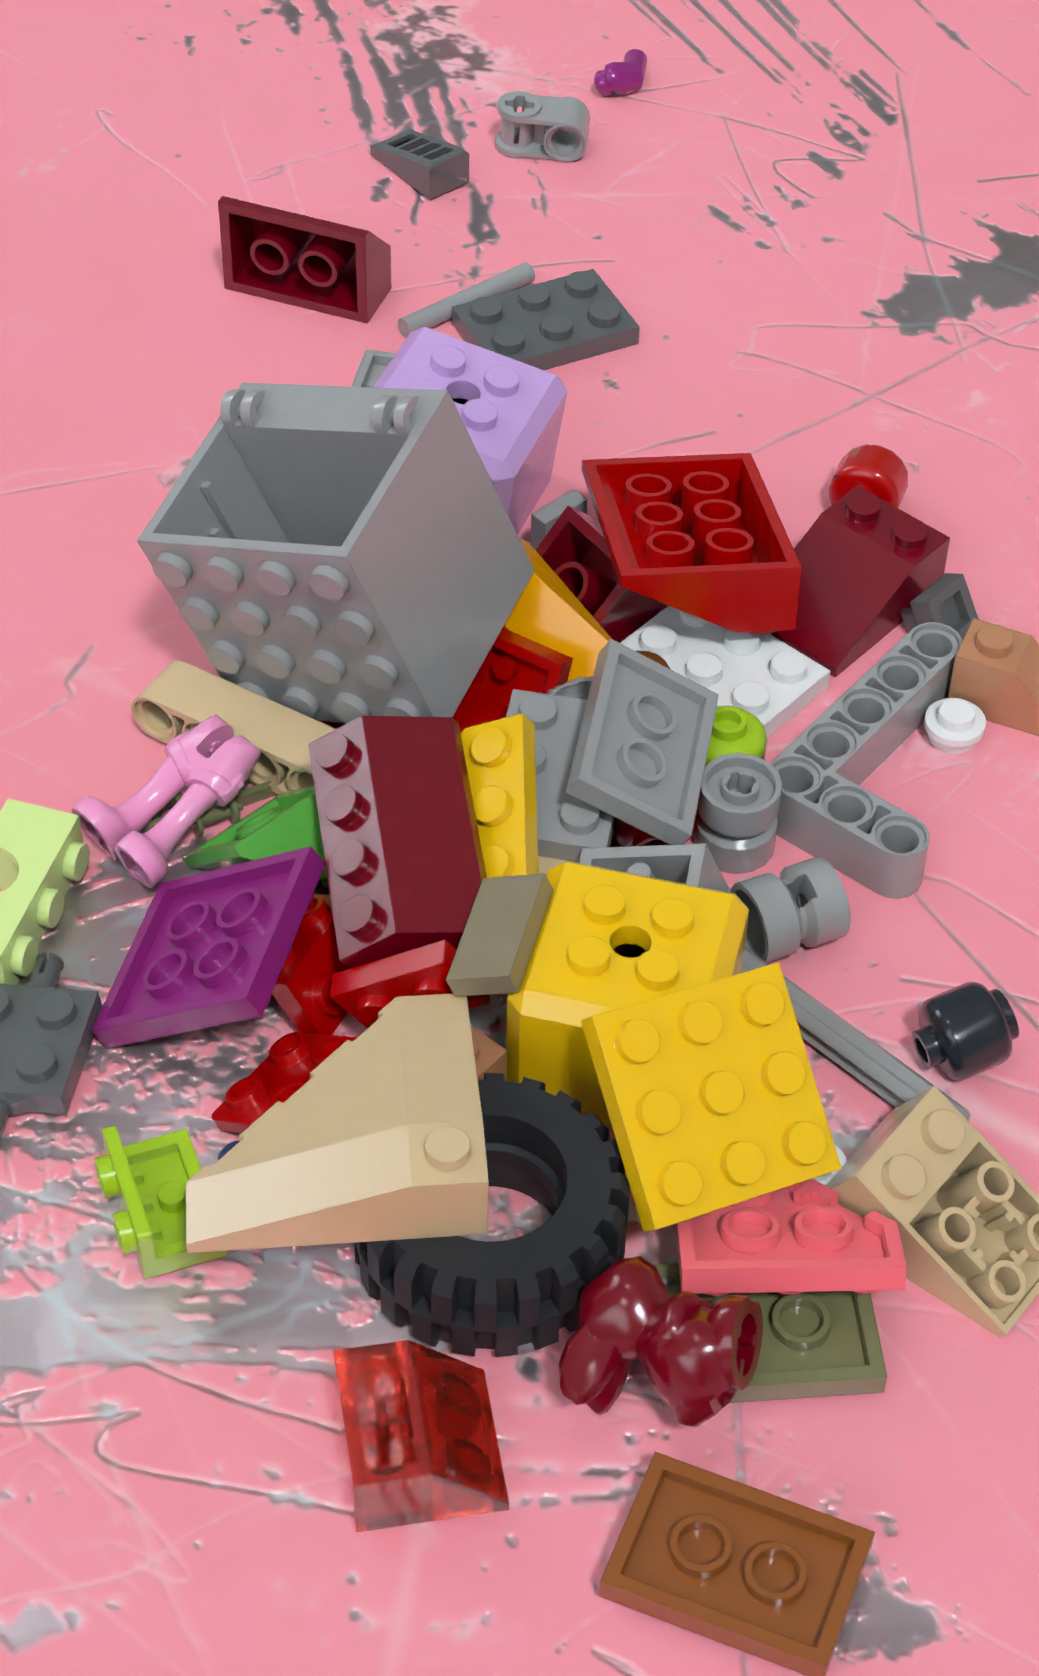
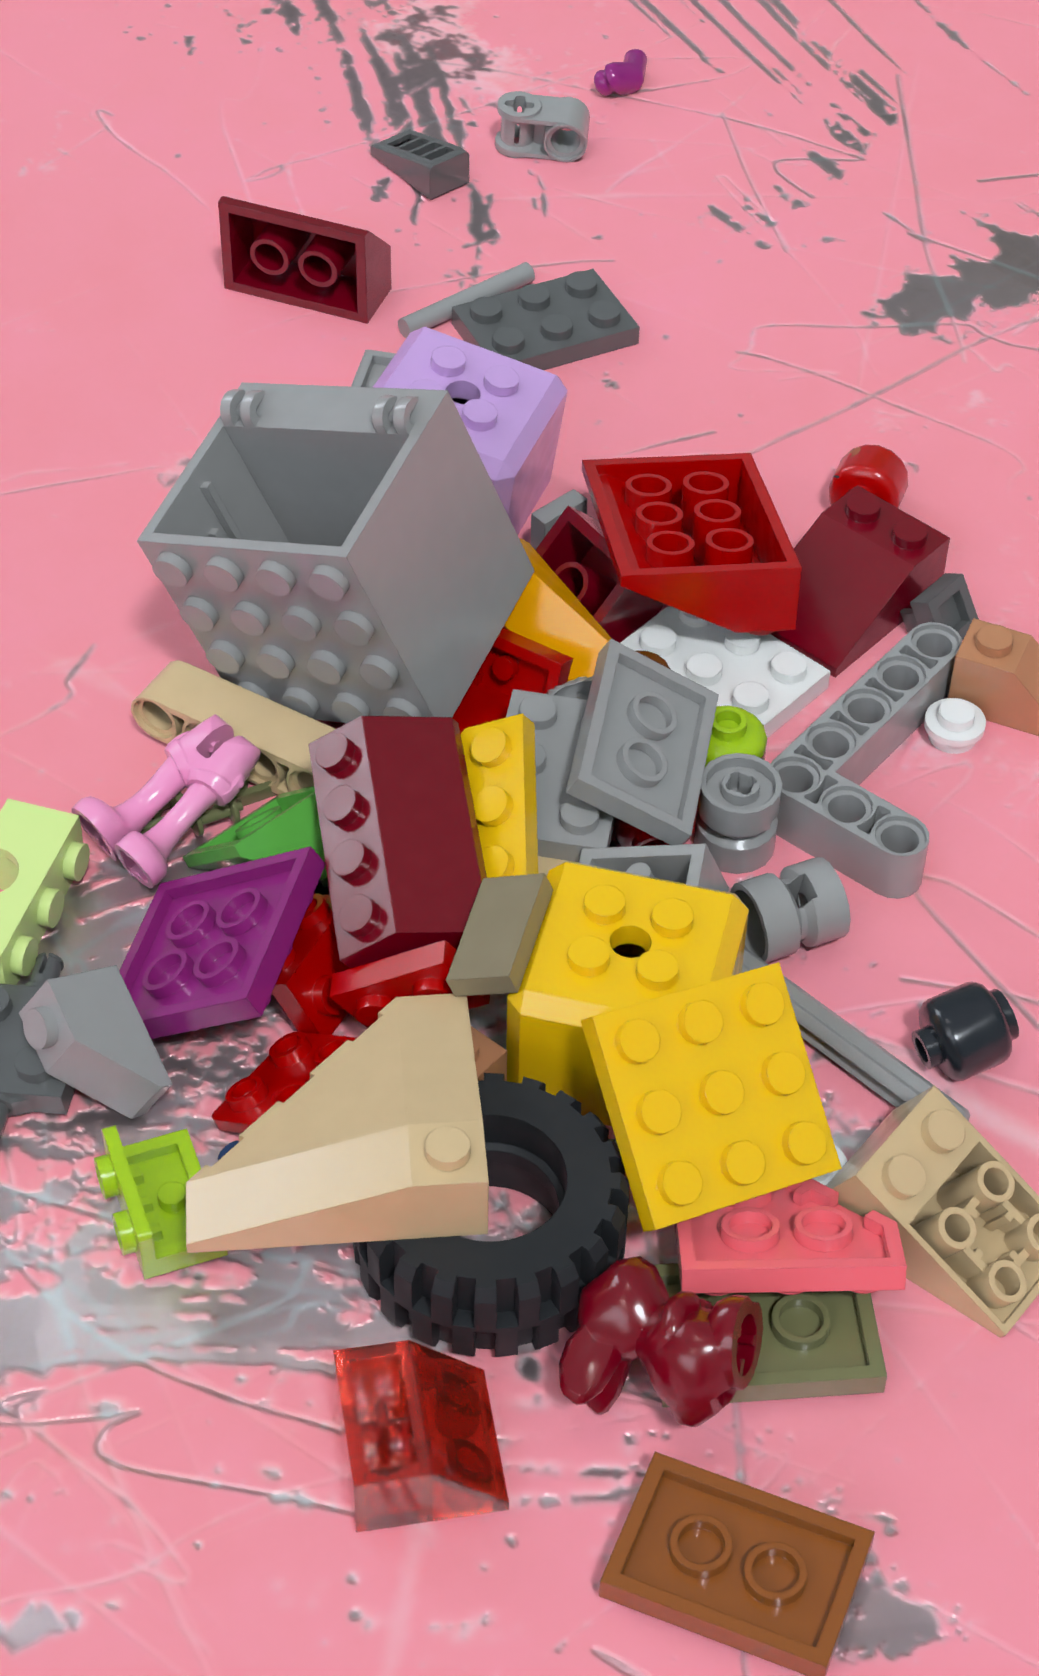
none -> light grey slope [19,965,173,1119]

